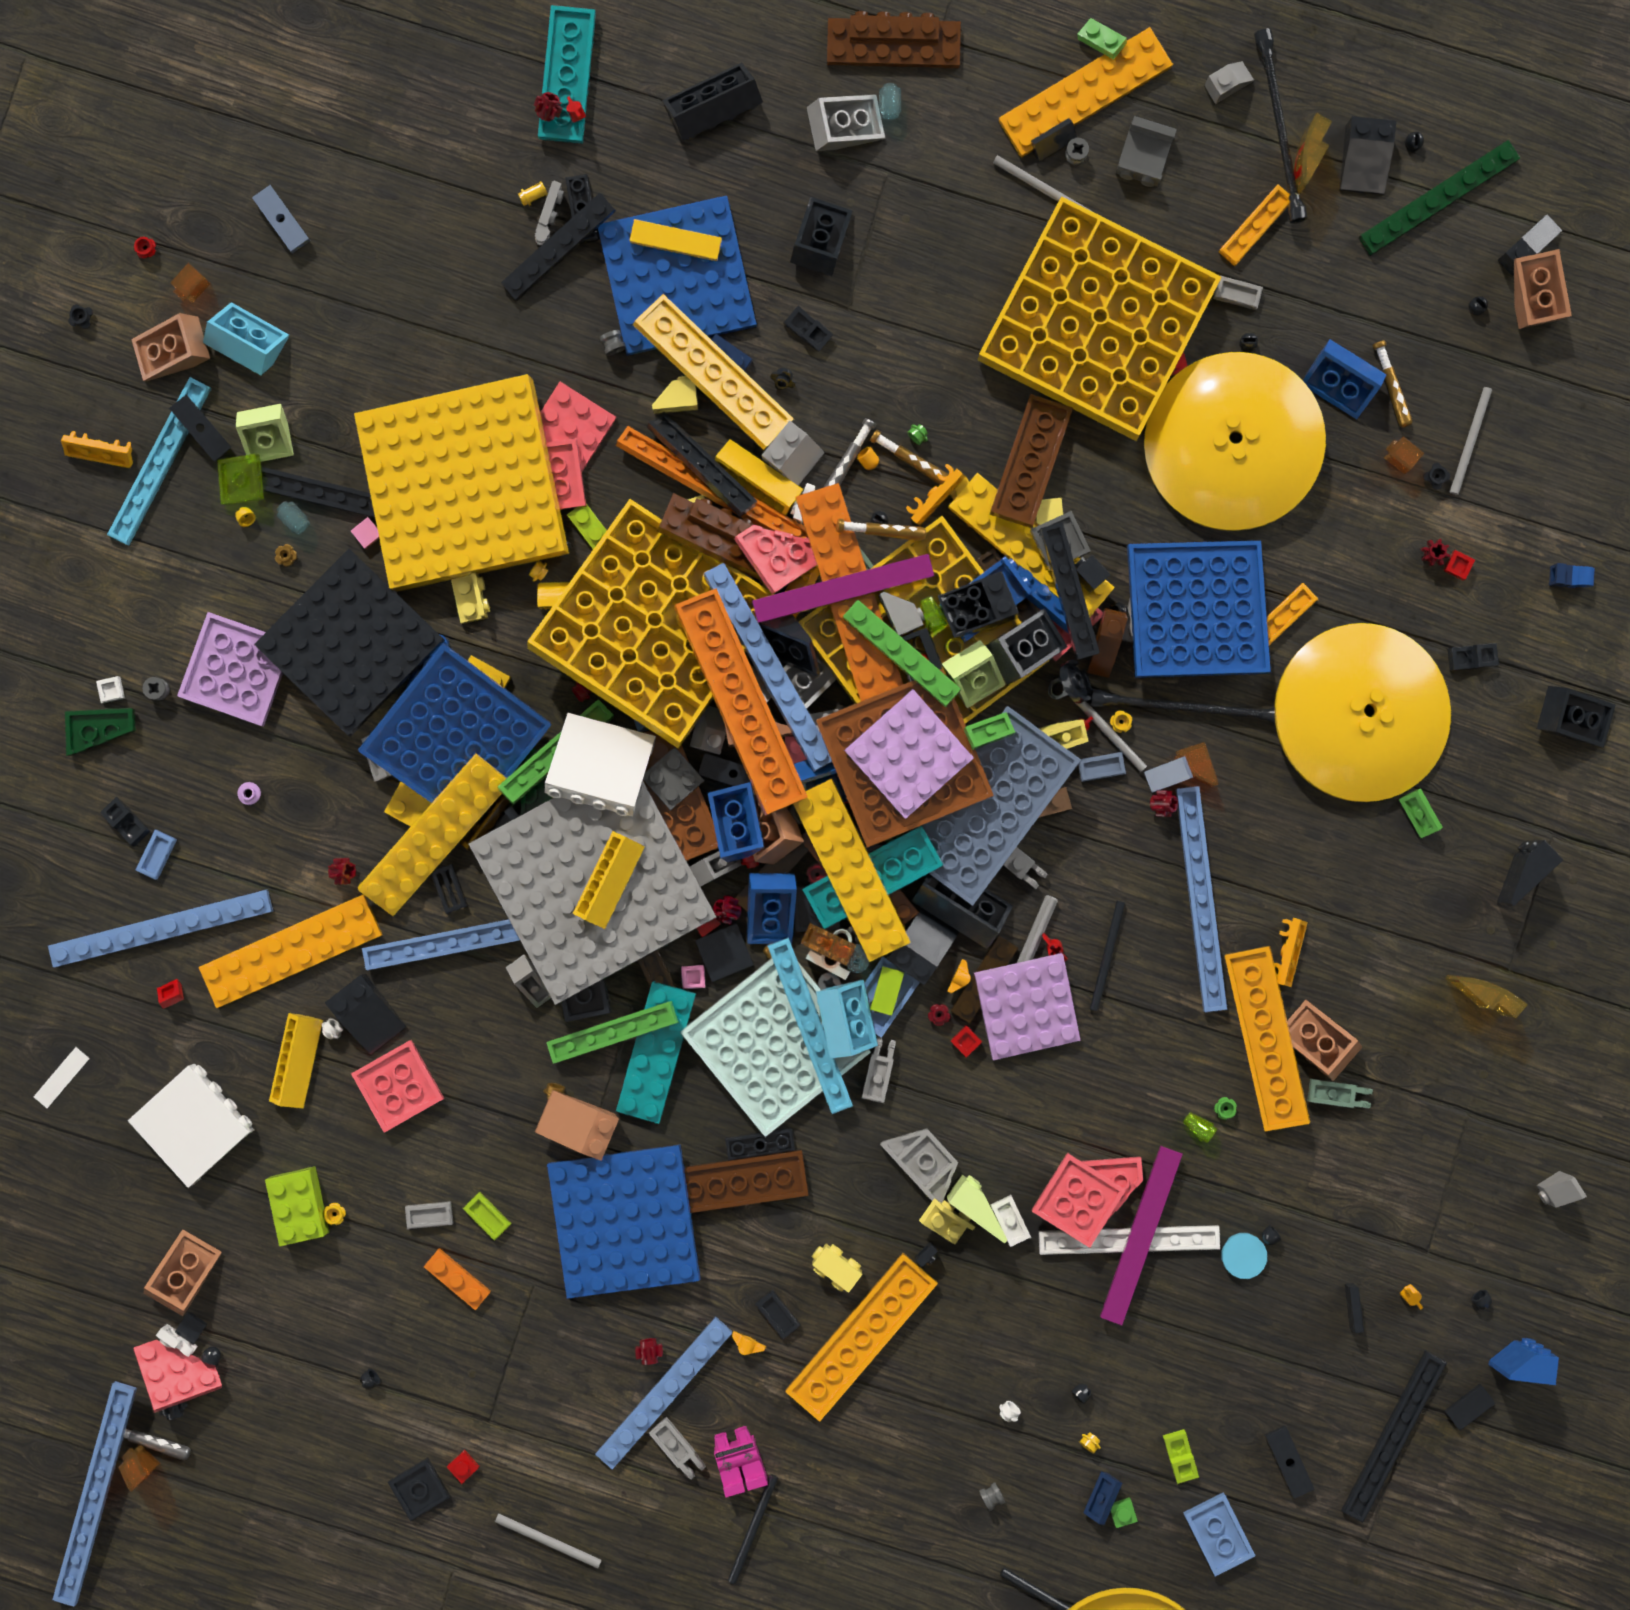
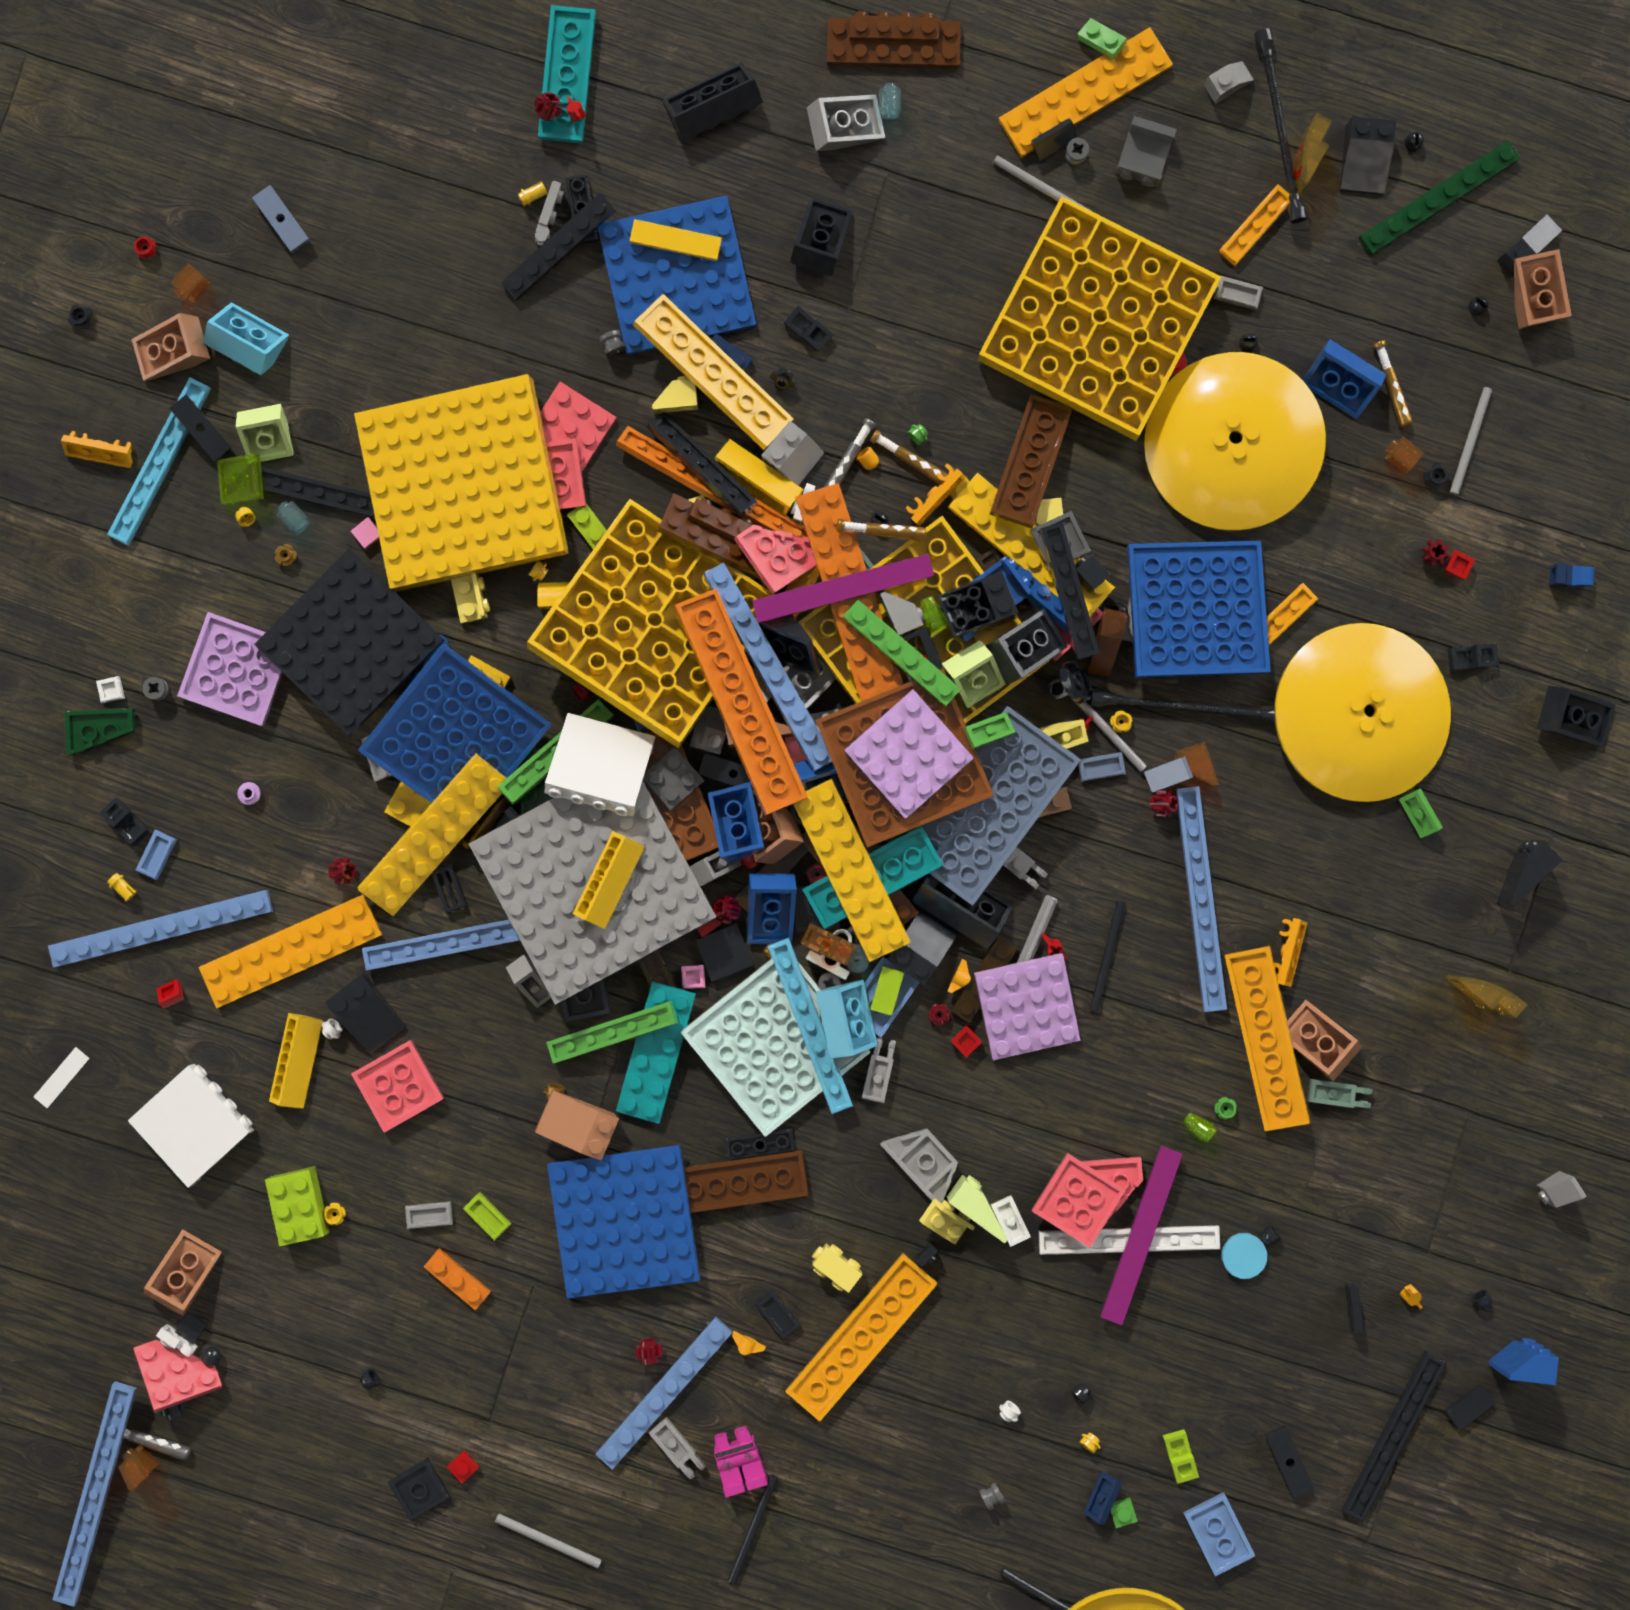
none -> yellow pin [107,873,137,902]

